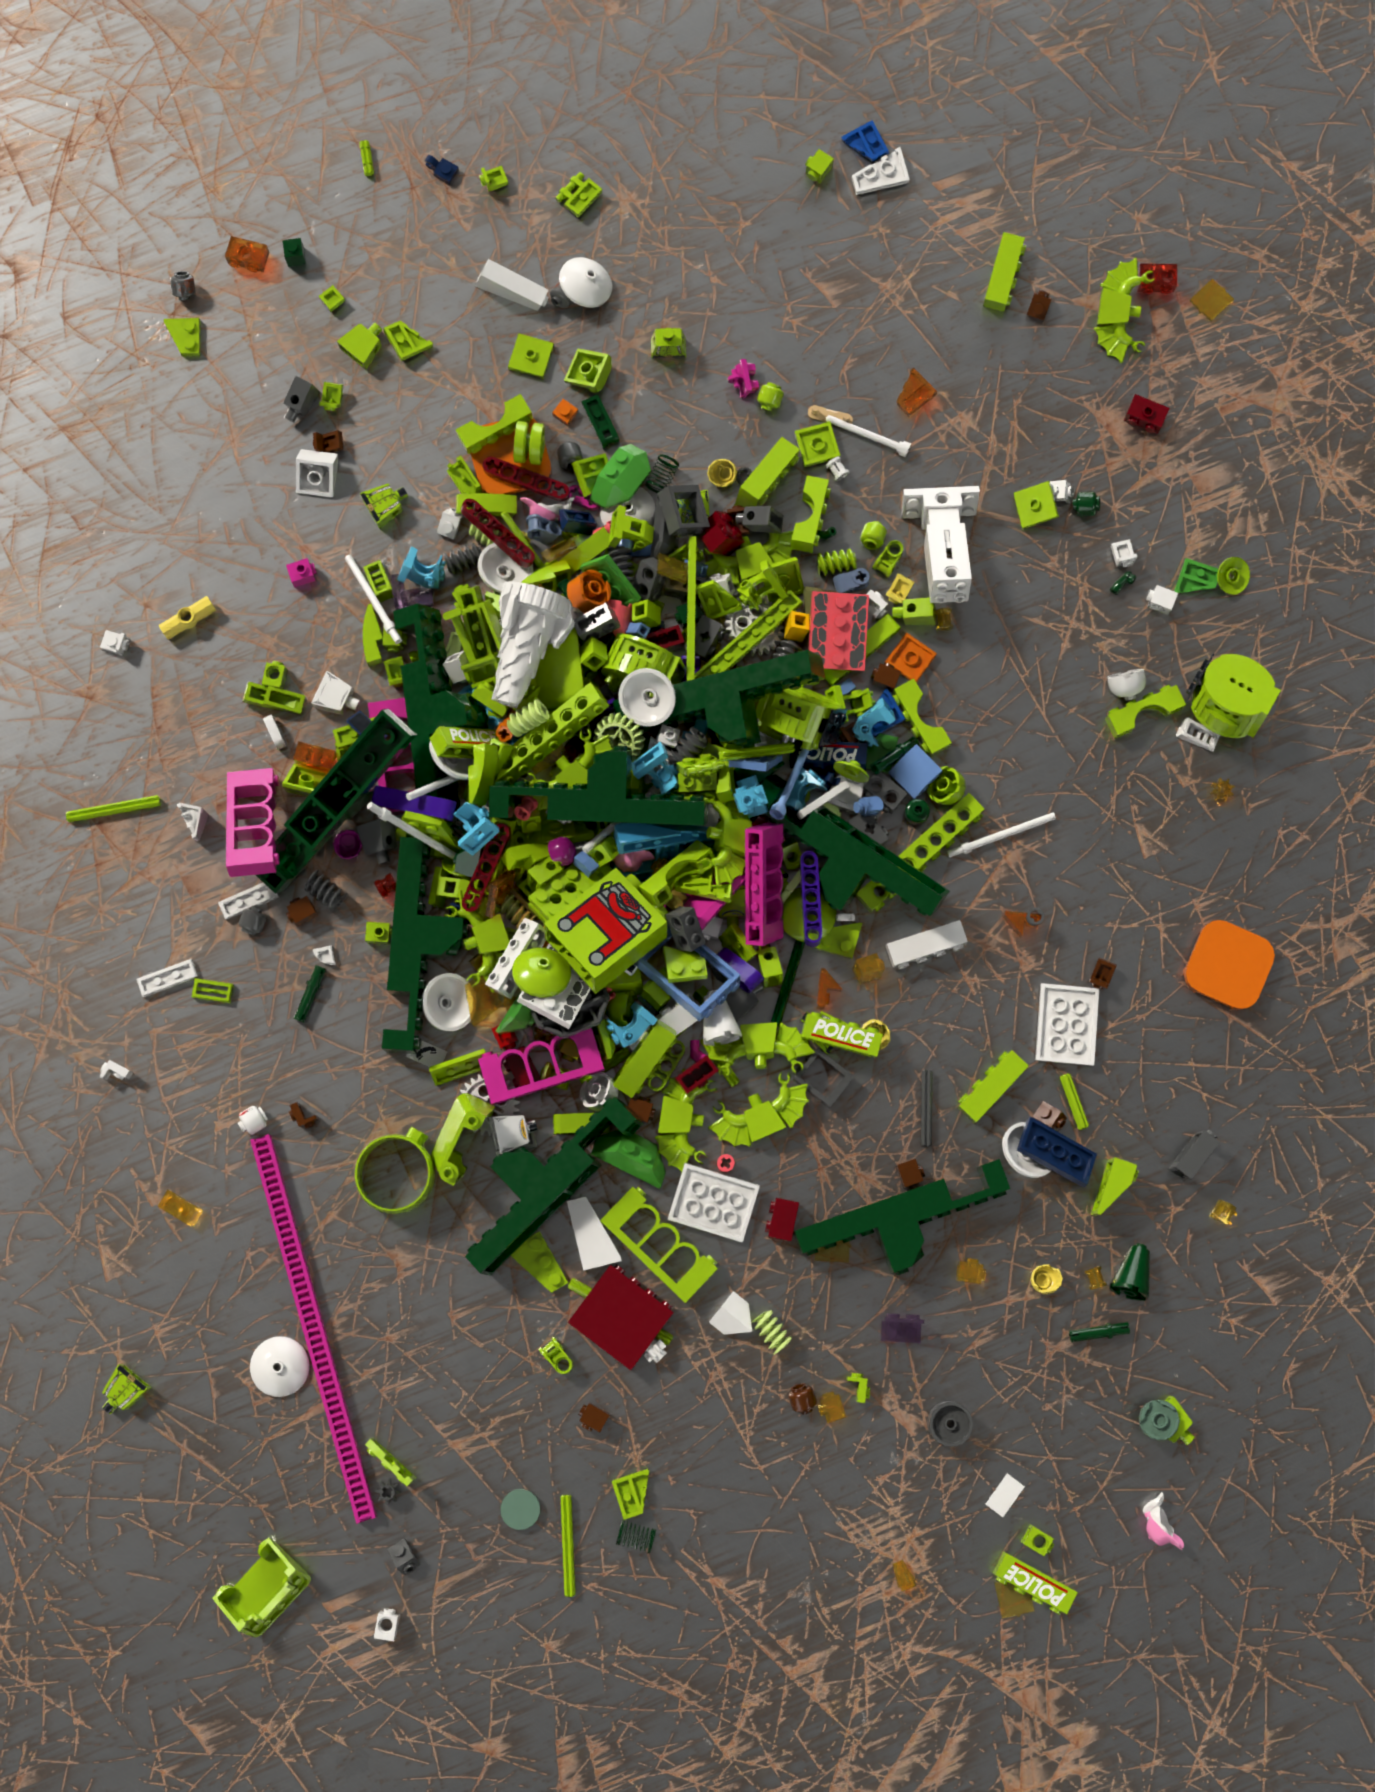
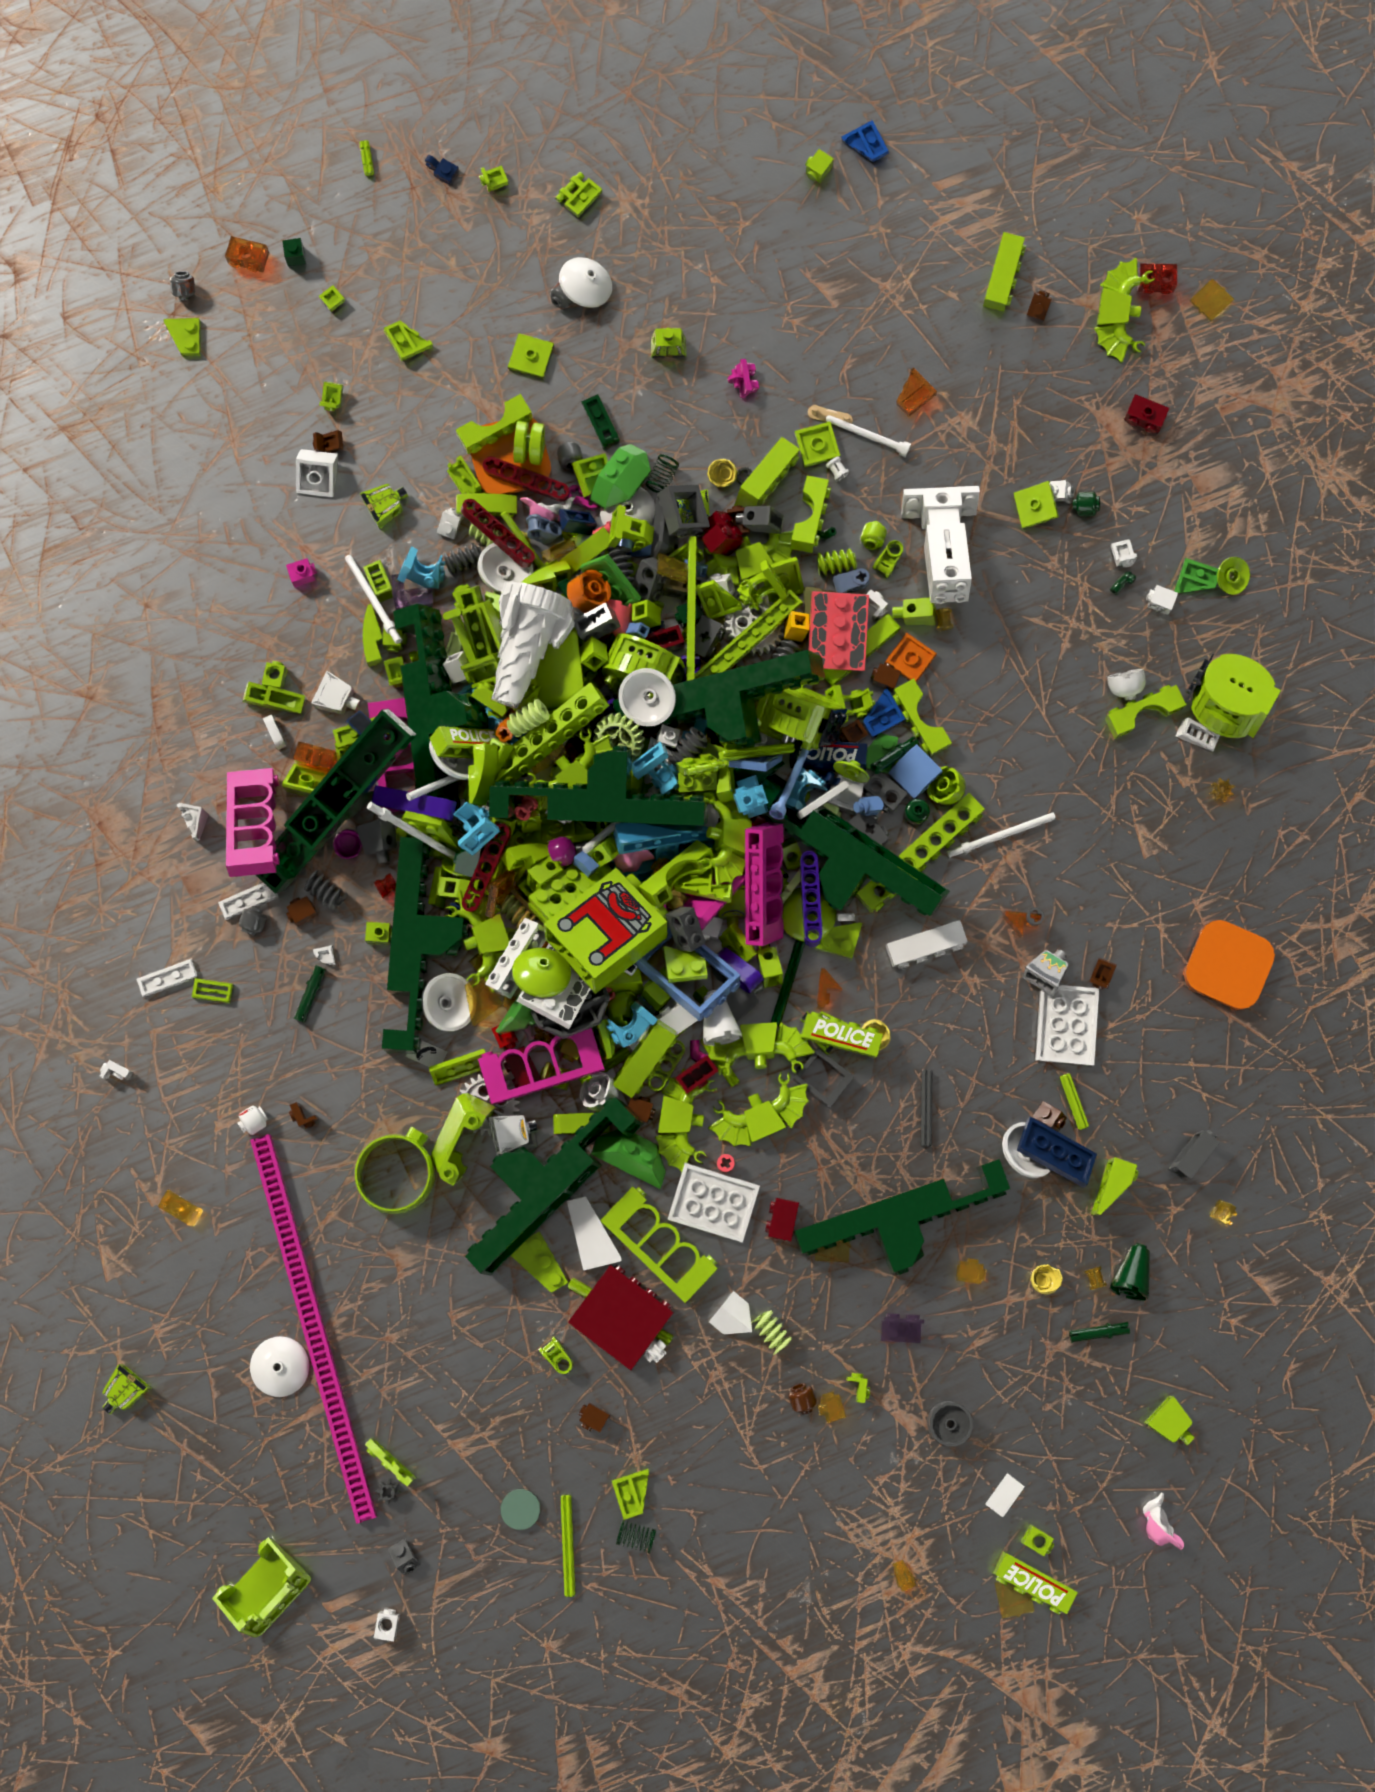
lime axle [66,795,161,822] -> none
white bracket [100,630,130,656] -> none
light yellow piece [158,596,216,640] -> none
dark grey torso [284,376,320,423] -> none
lime torso [337,322,382,370] -> none
white slope [475,259,549,311] -> none
orange plate [552,399,578,425] -> none
lime slope [564,348,612,393] -> none
lime head [757,382,784,411] -> none
medium blue piece [833,678,856,695] -> none
white wing [852,147,910,195] -> none
clear yellow brick [852,953,885,985] -> none
medium azure tile [853,697,896,747] -> none
light yellow bracket [886,573,915,604] -> none
reddish brown brick [896,1159,925,1190] -> none
lime brick [957,1050,1029,1124] -> none
sand green tile [1139,1399,1180,1440] -> none
none -> light grey torso [1023,950,1069,997]

